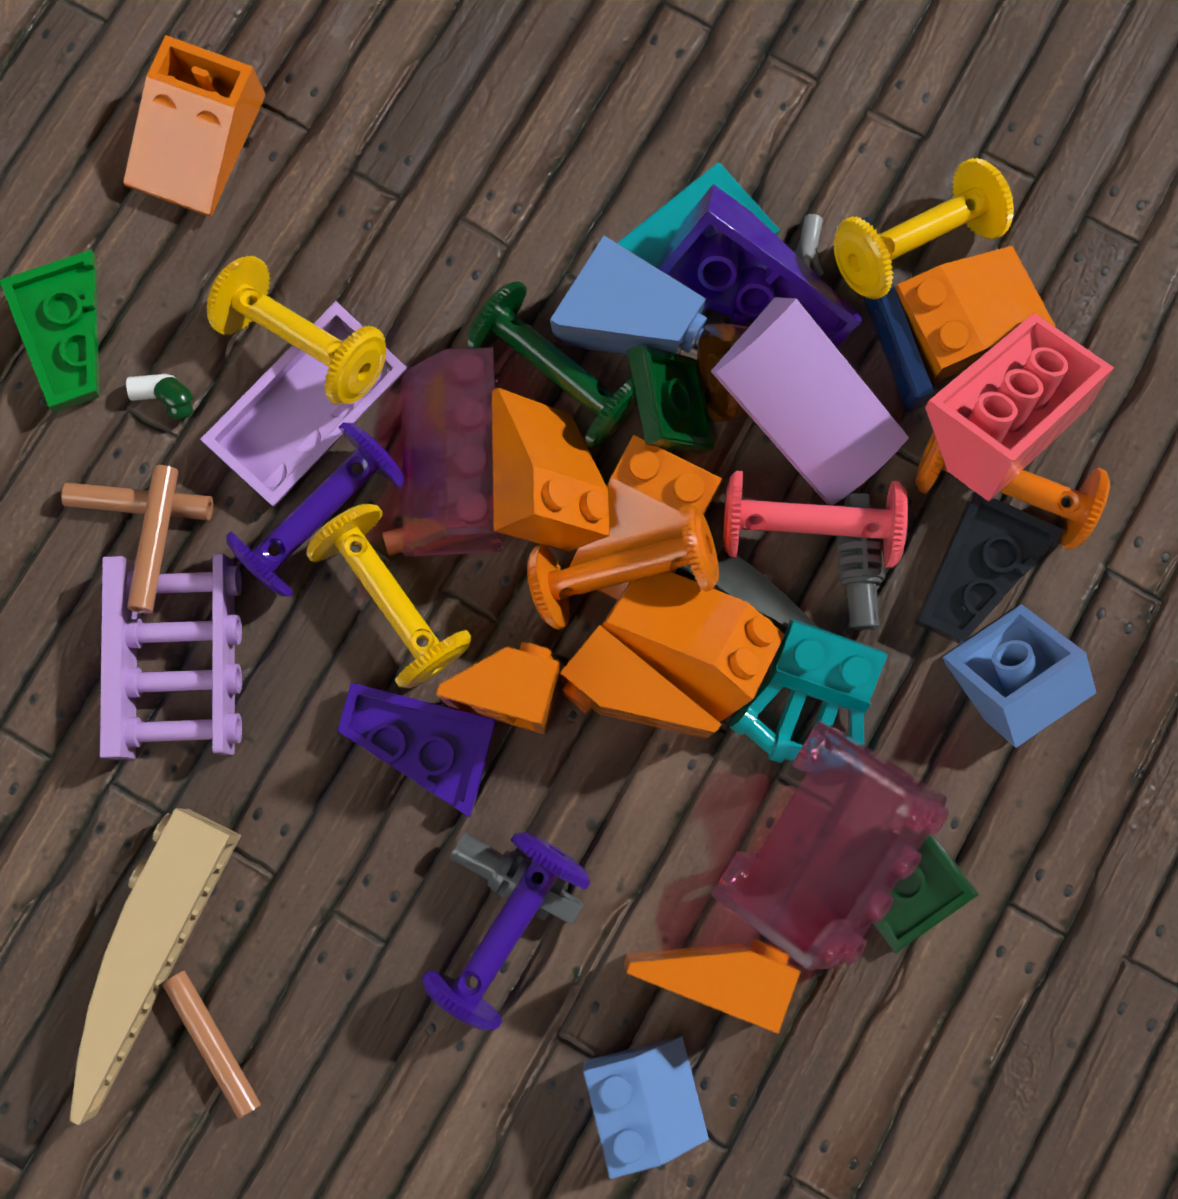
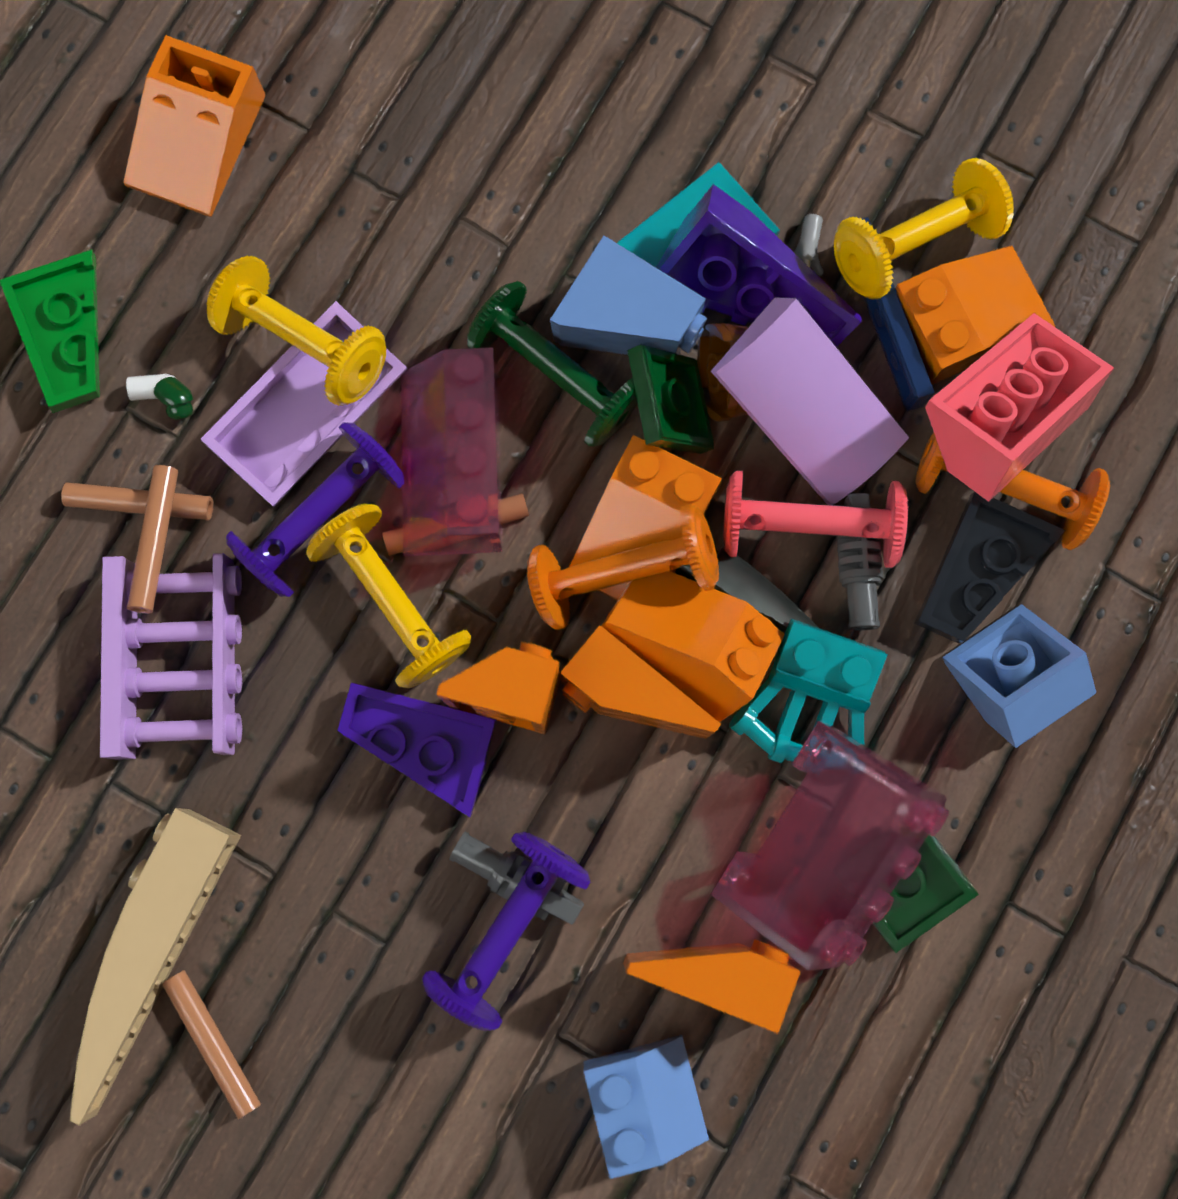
orange slope [492,388,610,551] -> none

